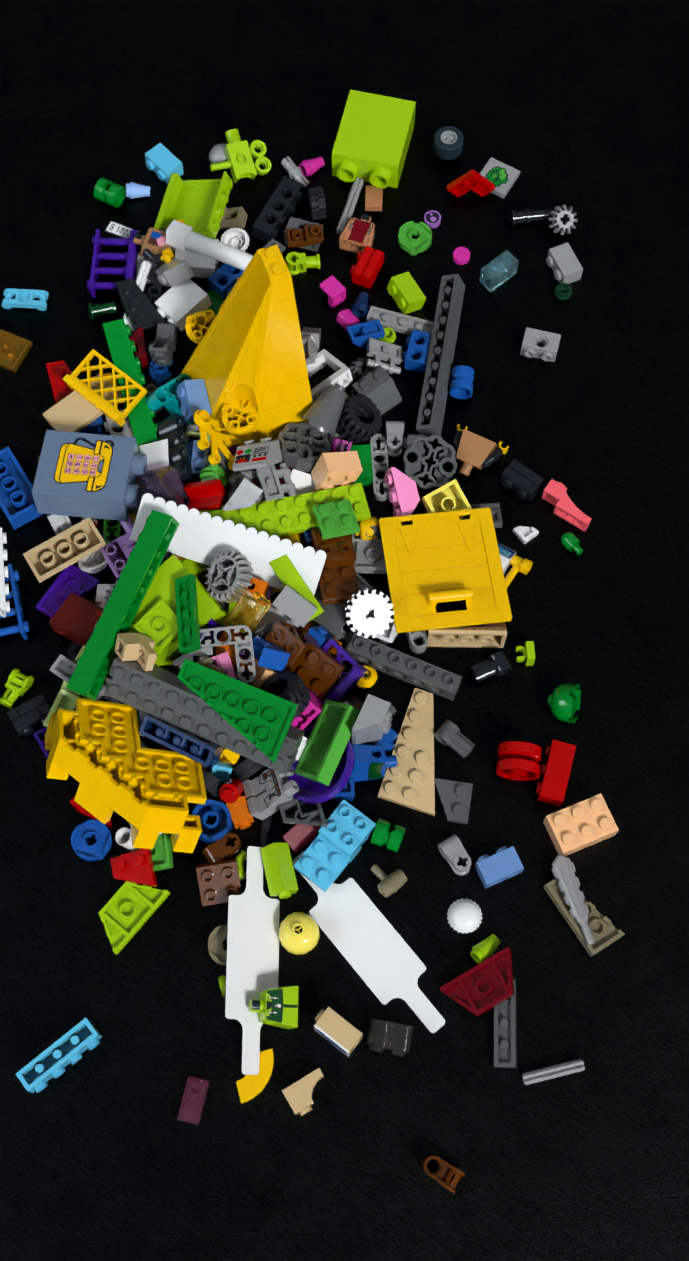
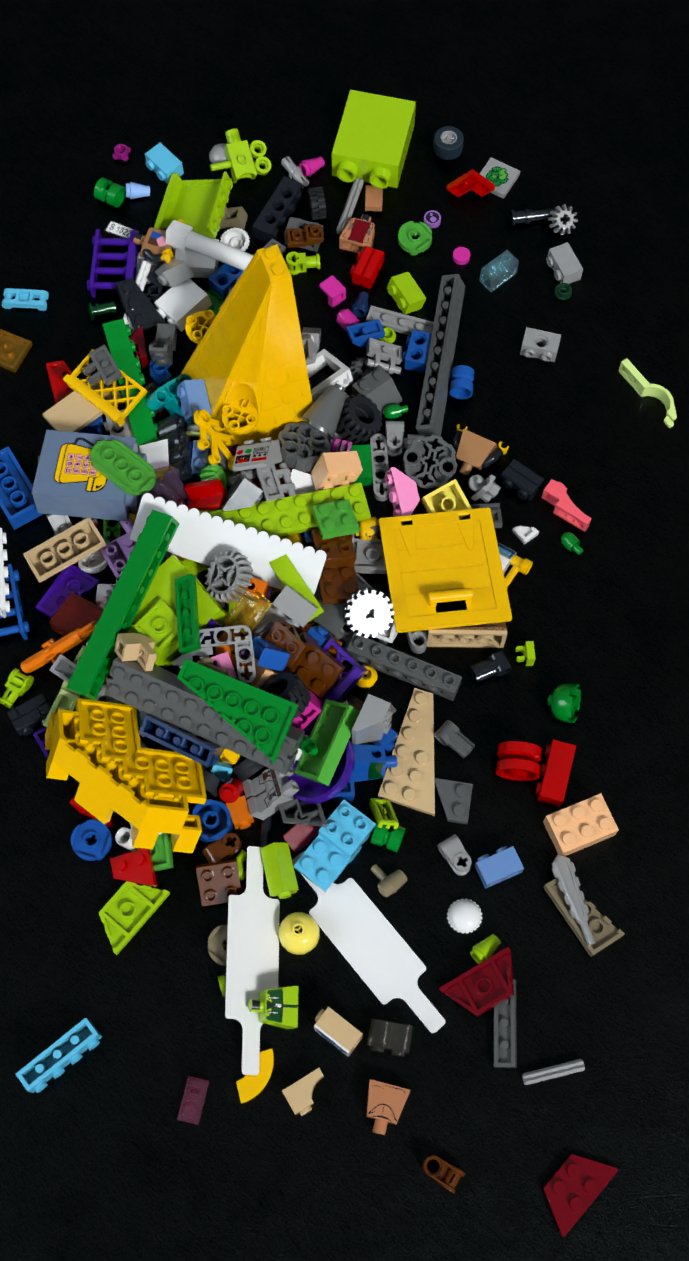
none -> orange piece [20,621,97,674]
none -> dark grey hinge [83,344,123,386]
none -> bright green tile [90,439,156,495]
none -> magenta plate [112,144,131,161]
none -> green cylinder [299,735,318,755]
none -> nougat torso [367,1079,410,1135]
none -> lime tile [369,798,399,829]
none -> green cylinder [383,404,409,420]
none -> light grey hips [468,474,501,503]
none -> dark red wing [543,1154,618,1237]
none -> yellowish green piece [618,358,677,428]

